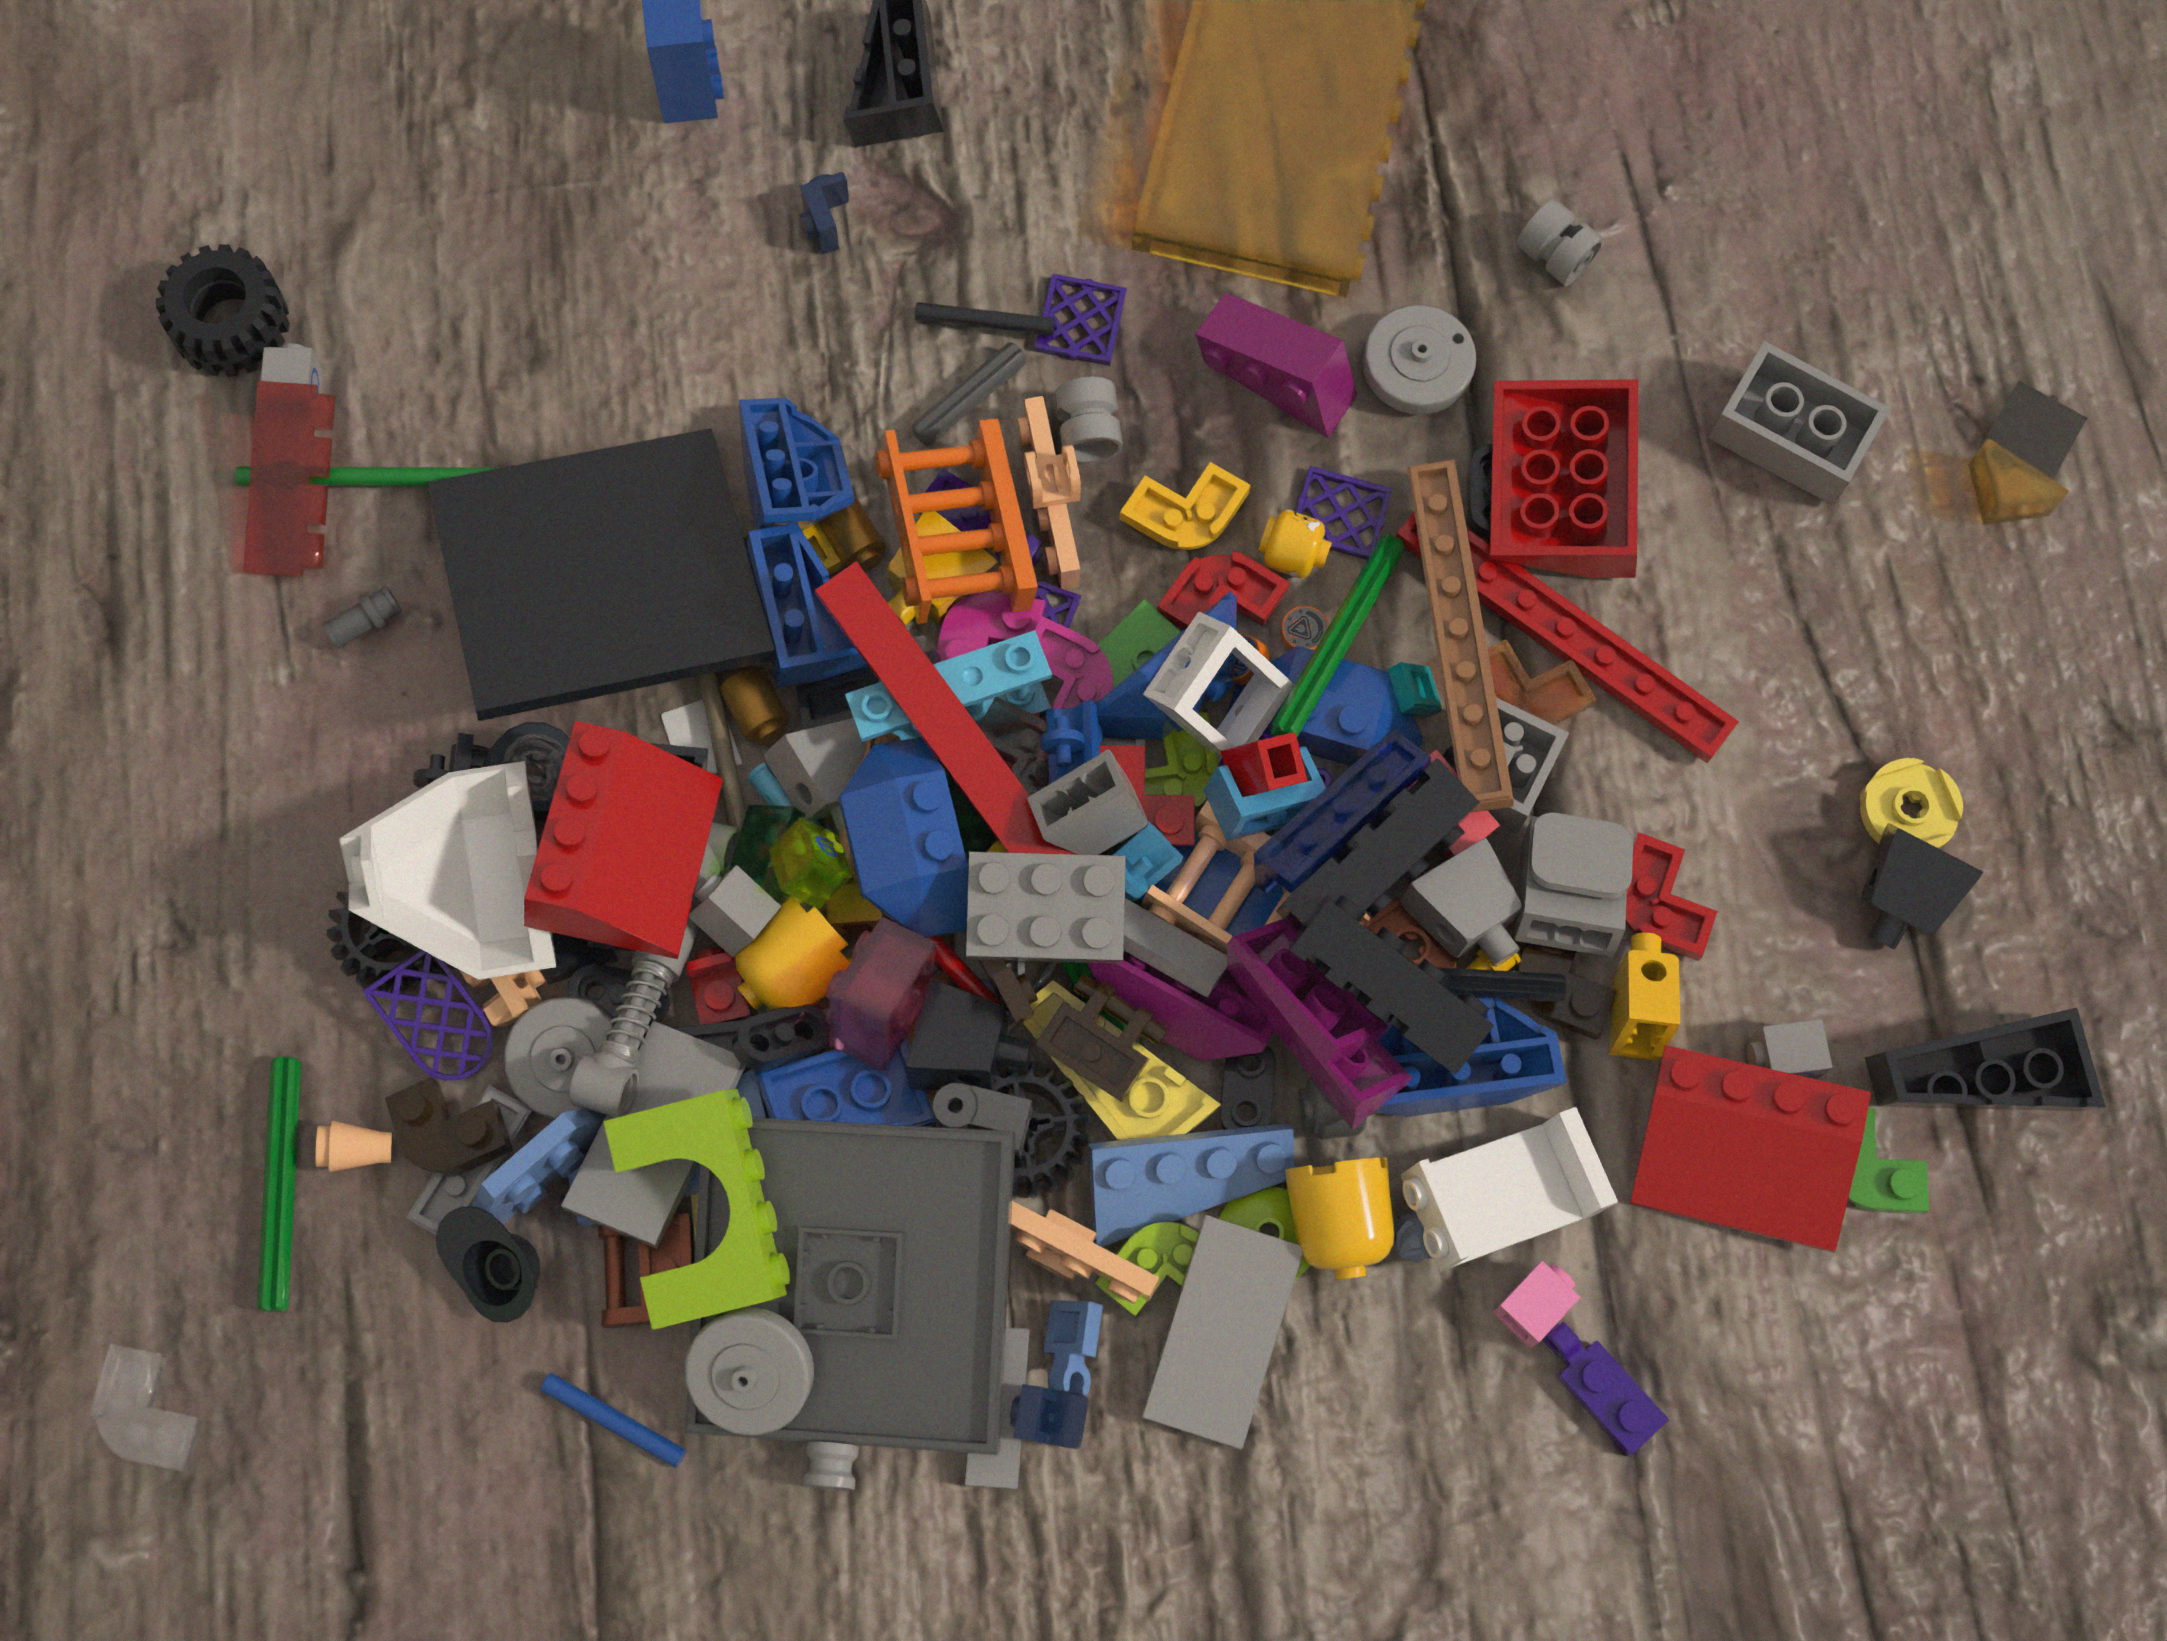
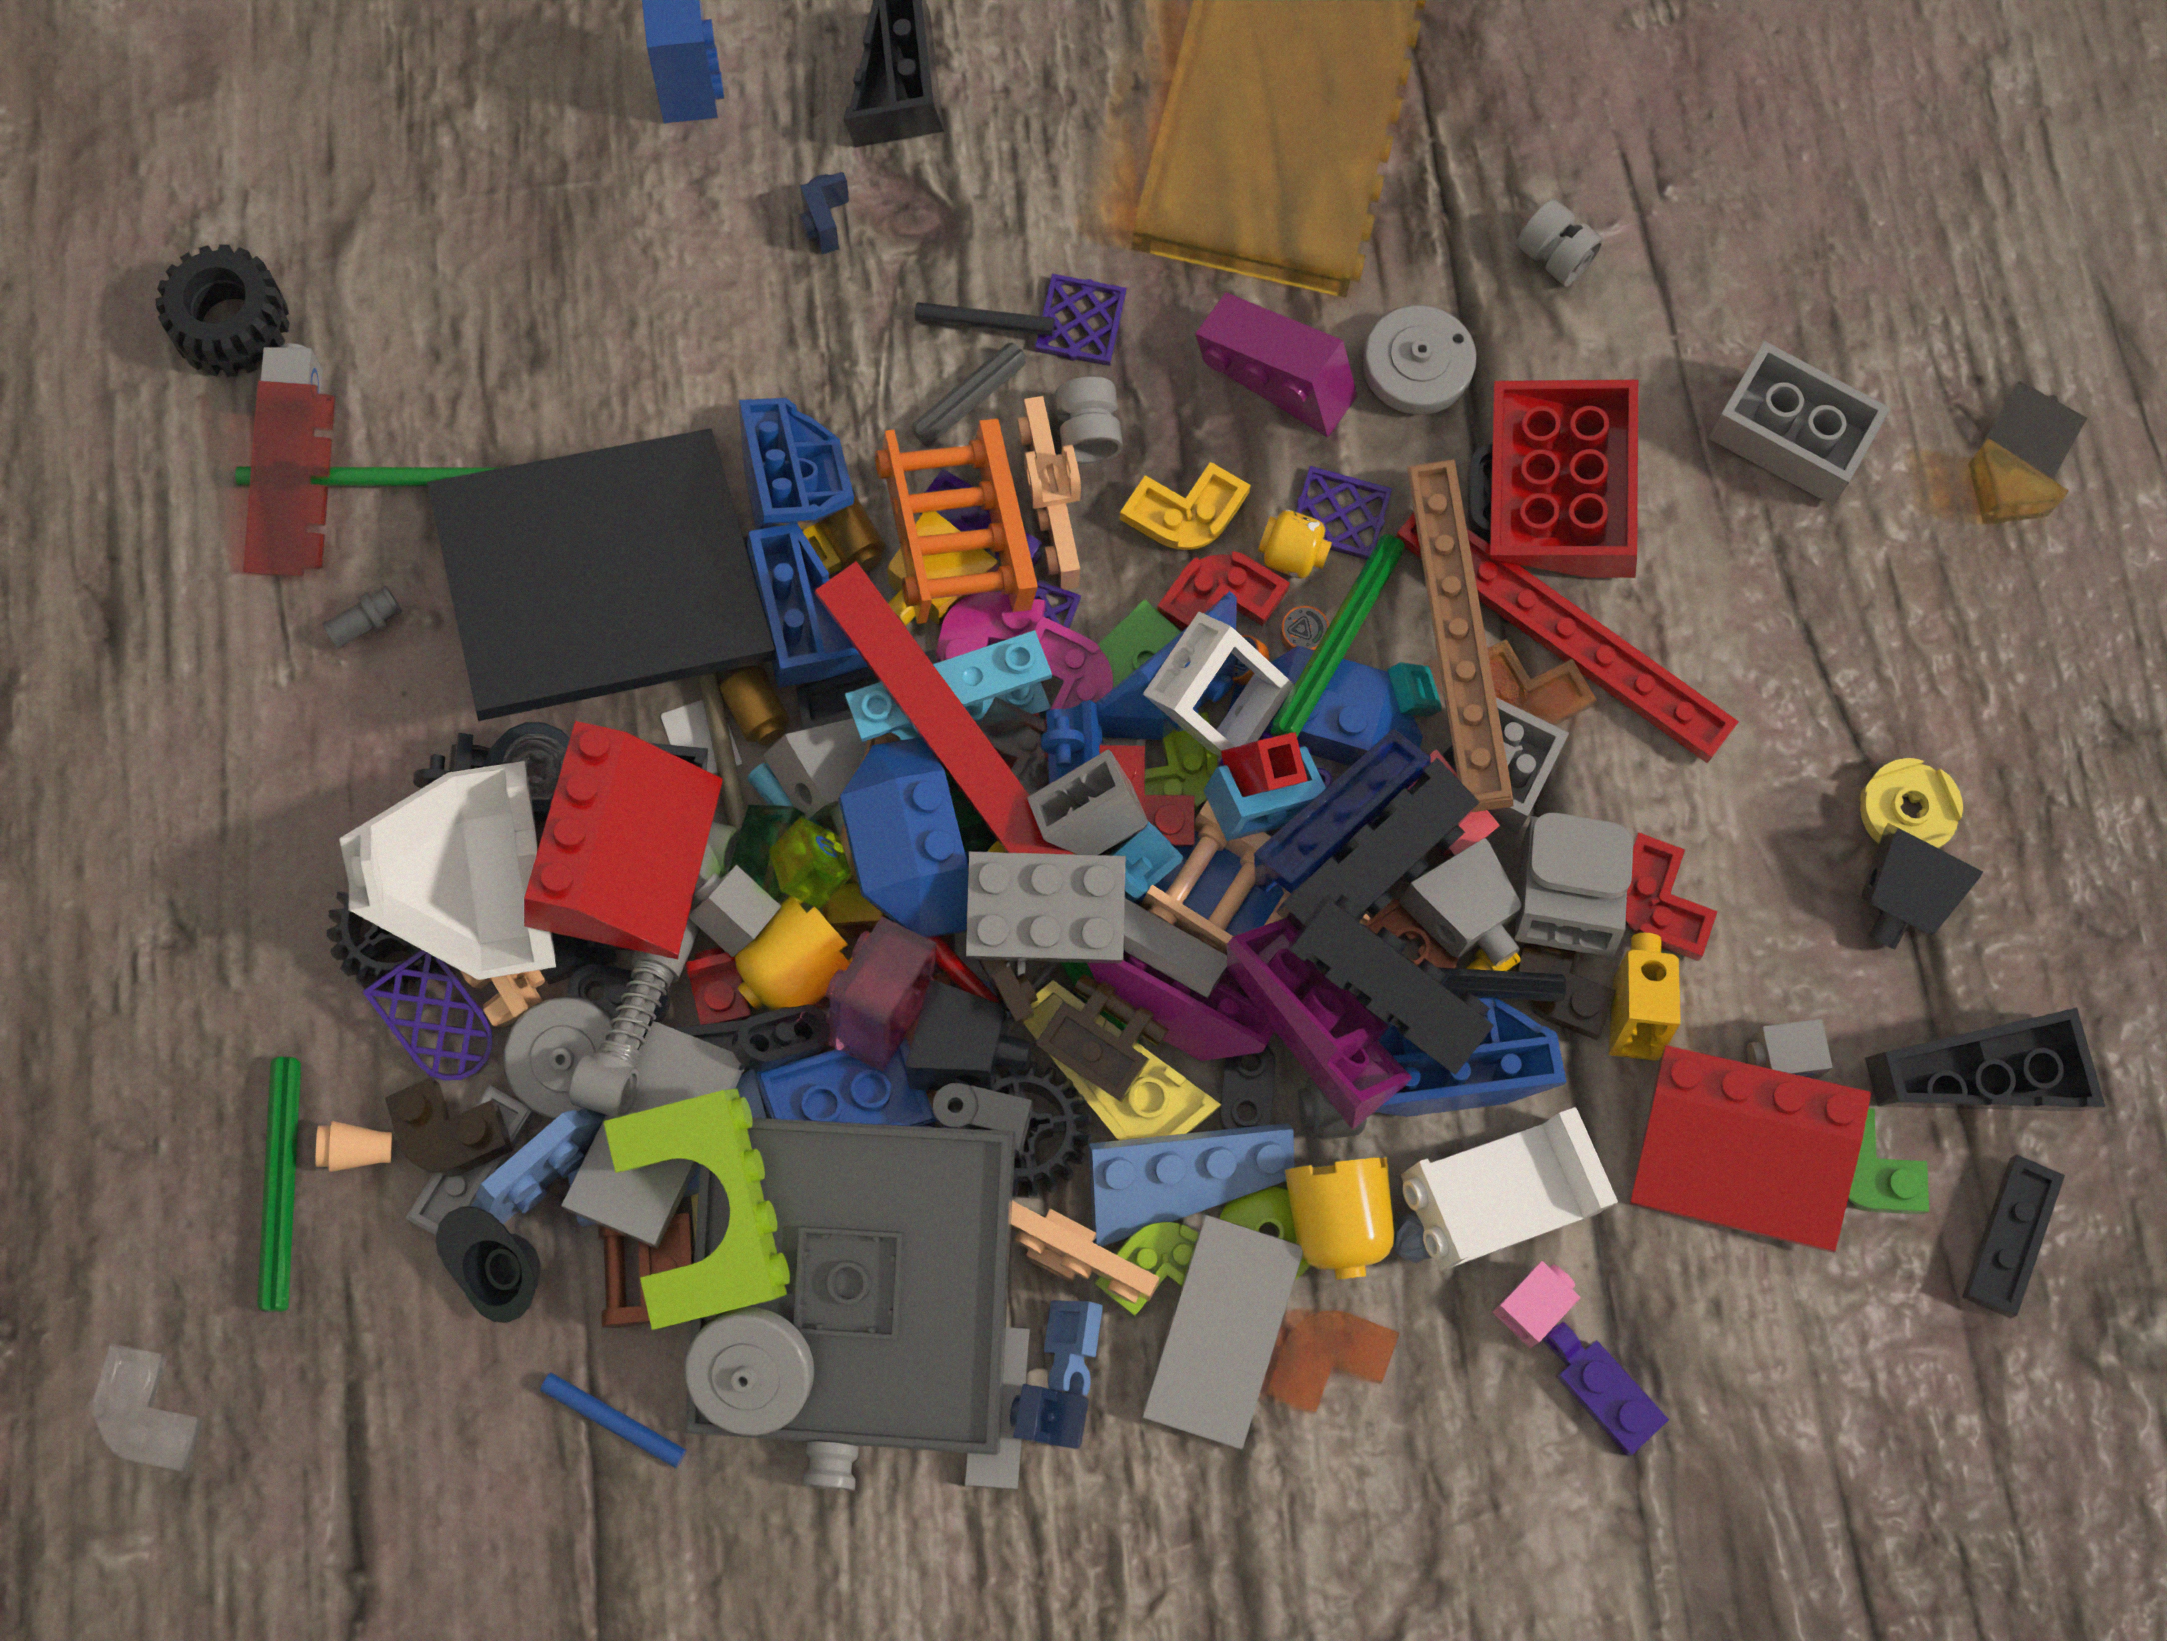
none -> clear orange plate [1265,1310,1399,1414]
none -> black plate [1962,1155,2065,1318]

